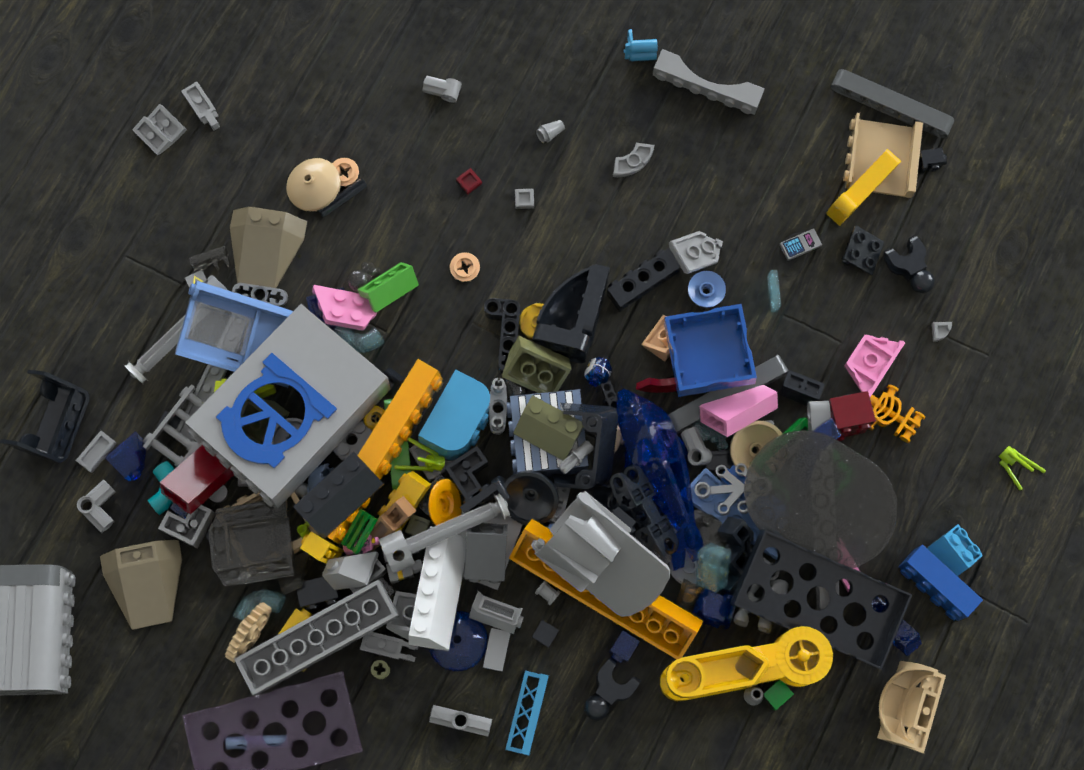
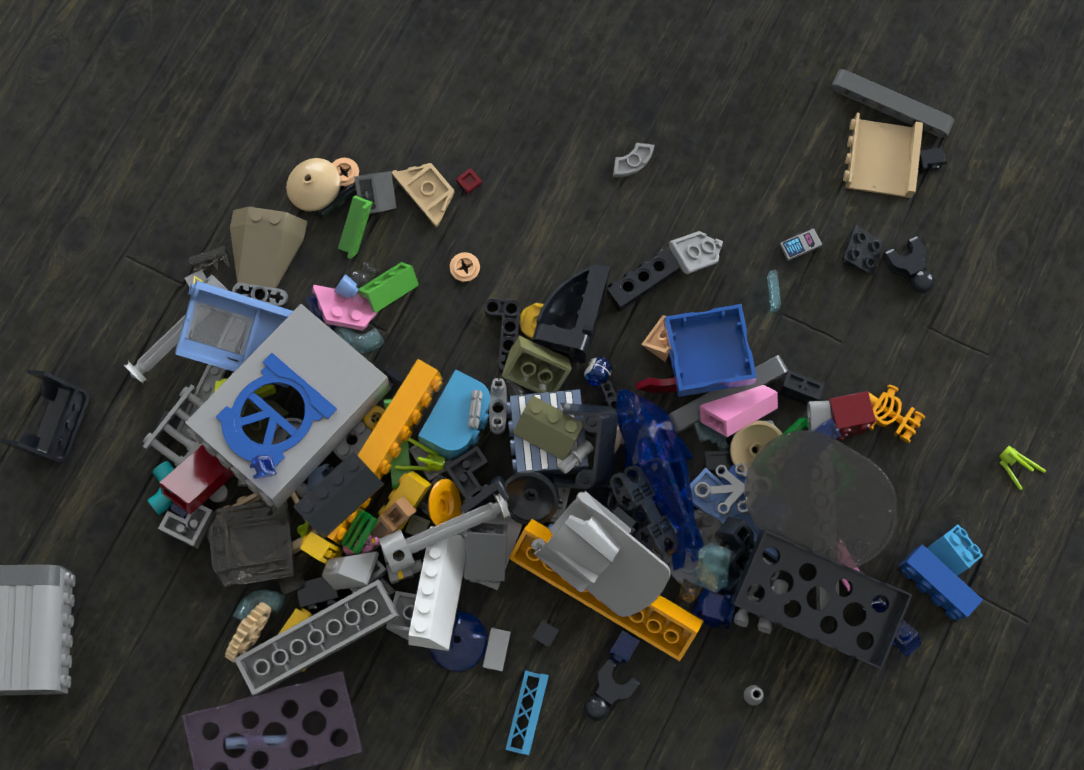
light grey tile [75,431,117,473] -> none
light grey piece [77,479,115,533] -> none
dark tan wedge [100,540,182,630] -> none
clear blue slope [105,431,146,482] -> none
light grey slope [132,104,187,155] -> none
light grey hinge [181,82,220,131] -> none
light grey hinge [360,632,418,662] -> none
olive bush [371,660,390,679] -> none
light grey piece [422,76,462,103] -> none
light grey piece [429,705,492,737] -> none
light grey window [469,591,524,634] -> none
light grey tile [515,189,534,209] -> none
light grey bush [535,581,561,605] -> none
light grey cone [536,120,565,143] -> none
dark azure piece [624,29,658,61] -> none
light grey arch [653,49,765,115] -> none
yellow arm [660,626,833,701] -> none
light grey piece [681,427,712,465] -> none
medium blue dish [688,271,726,308] -> none
green panel [763,680,794,711] -> none
yellow beam [826,149,901,226] -> none
bright pink wing [844,335,905,397] -> none
tan piece [877,661,946,753] -> none
light grey tile [932,322,952,342] -> none
none -> clear blue tile [250,455,277,479]
none -> medium blue hat [334,274,359,299]
none -> bright green panel [338,195,373,259]
none -> dark grey slope [354,171,397,213]
none -> tan wing [391,163,454,227]
none -> light grey axle [468,390,483,429]

